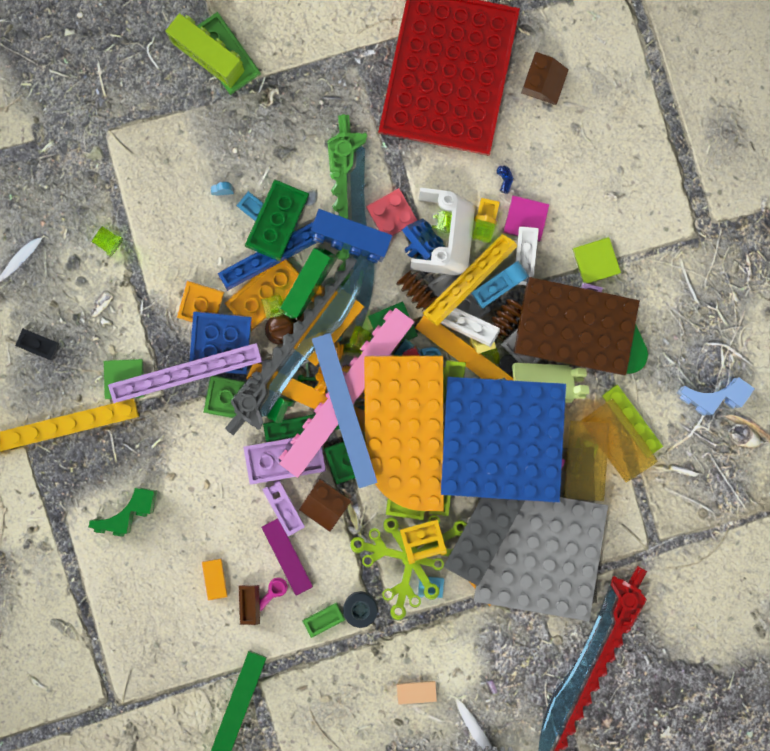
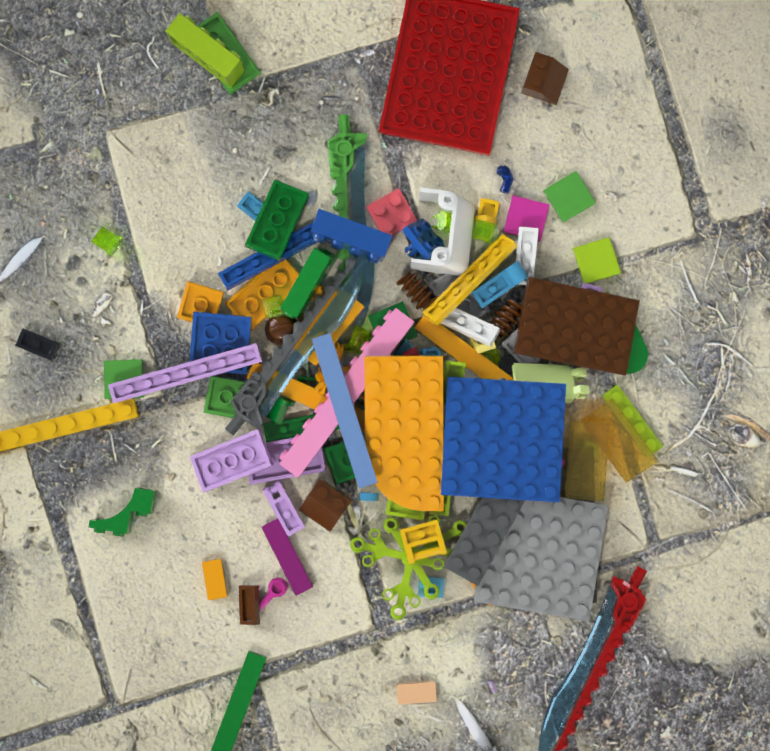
dark azure tile [211,182,234,196] -> none
bright green tile [302,602,346,638] -> none
black wheel [343,591,378,628] -> none
light blue arch [677,377,755,416] -> none
none -> lavender plate [190,429,273,493]
none -> dark azure tile [359,492,379,501]
none -> bright green tile [543,171,596,223]

